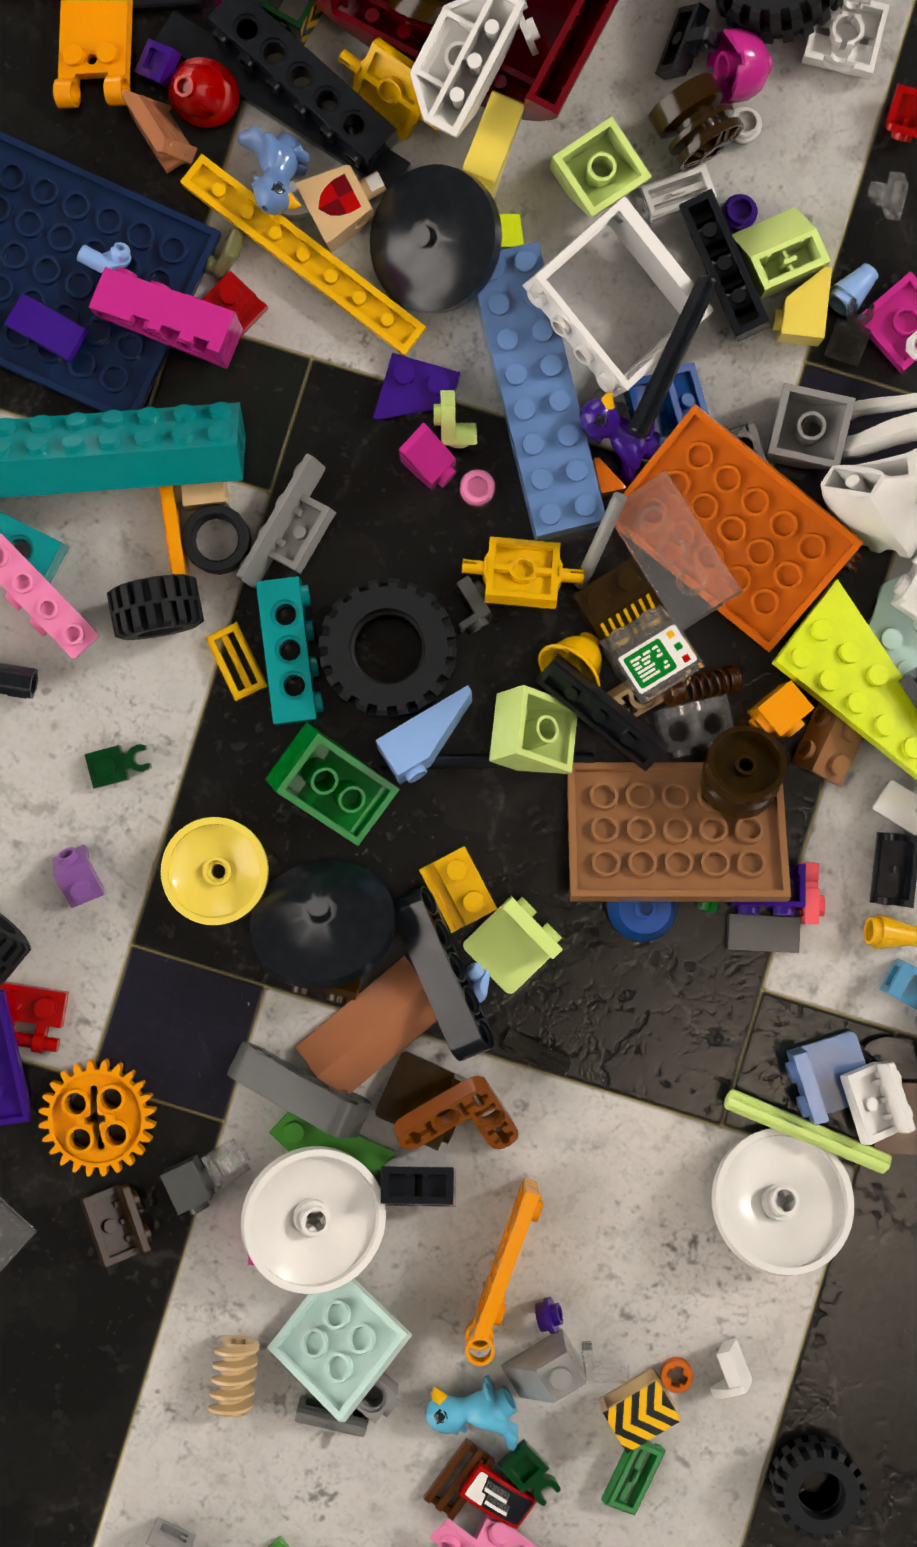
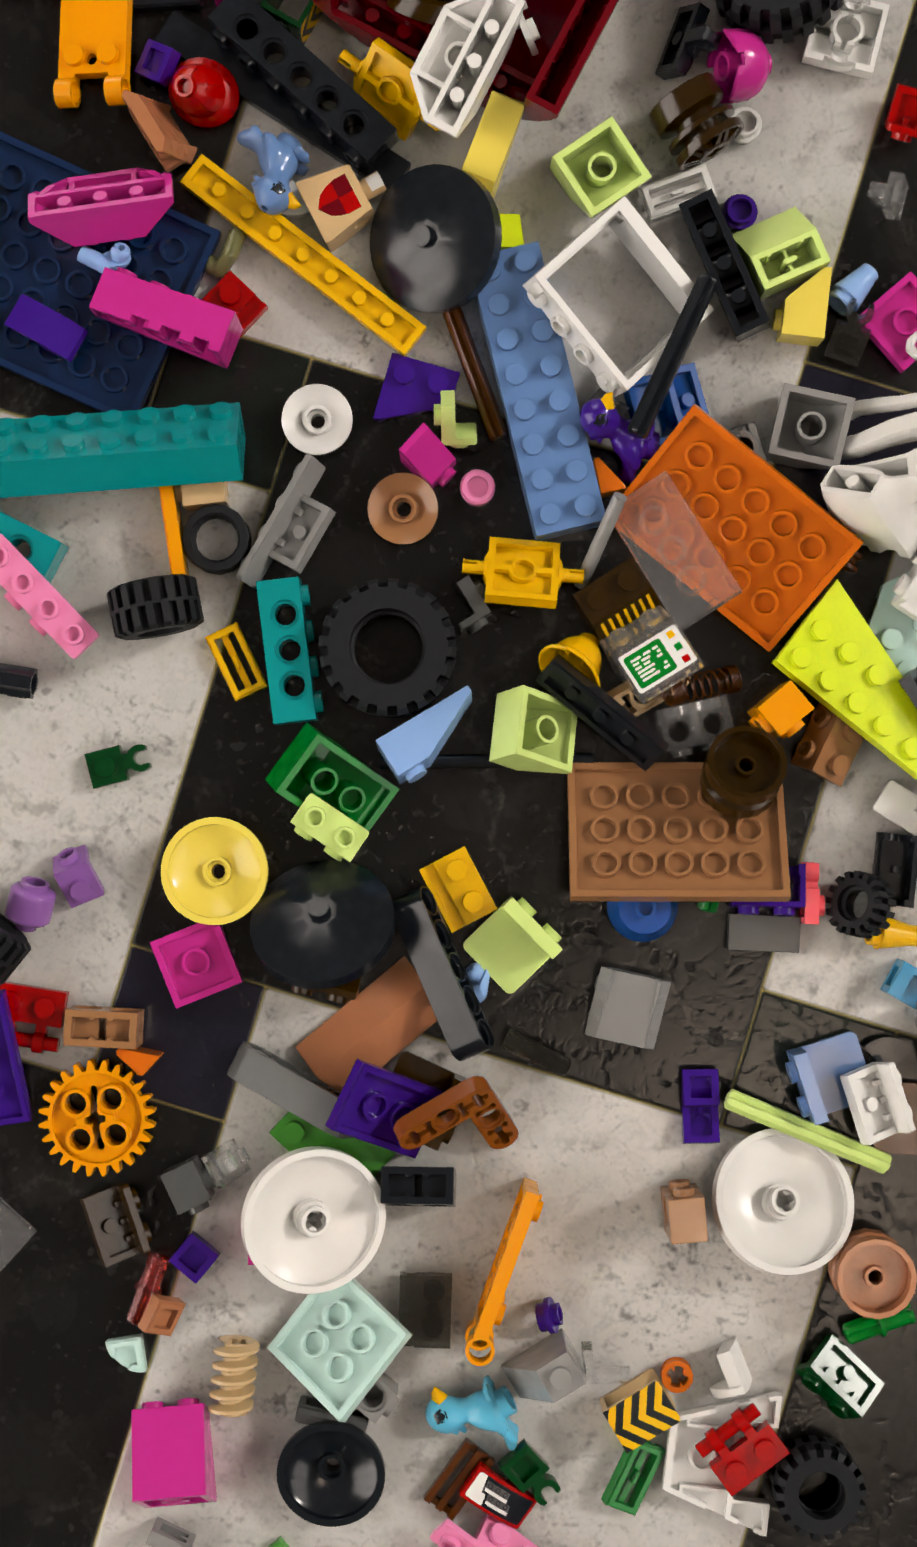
none -> medium lavender head [5,876,56,932]
none -> dark pink wedge [28,167,174,247]
none -> medium nougat brick [63,1005,145,1049]
none -> light aqua tile [105,1333,148,1373]
none -> orange slope [116,1047,164,1076]
none -> clear red axle [127,1252,170,1326]
none -> dark pink slope [131,1398,217,1508]
none -> nougat tile [138,1294,186,1336]
none -> dark pink plate [149,923,244,1009]
none -> dark purple plate [169,1230,221,1284]
none -> black dish [276,1421,385,1527]
none -> white dish [281,384,353,455]
none -> yellowish green bracket [290,793,369,862]
none -> dark purple tile [325,1059,443,1158]
none -> medium nougat dish [367,473,439,545]
none -> clear smoke plate [399,1272,452,1349]
none -> reddish brown axle [442,307,507,441]
none -> light grey slope [584,966,671,1050]
none -> medium nougat brick [660,1179,708,1245]
none -> white wing [662,1391,782,1537]
none -> dark purple slope [681,1069,720,1144]
none -> red plate [695,1402,790,1496]
none -> bracket [795,1334,885,1419]
none -> black tyre [825,870,896,939]
none -> nougat wheel [827,1228,917,1319]
none -> green axle [842,1304,916,1344]

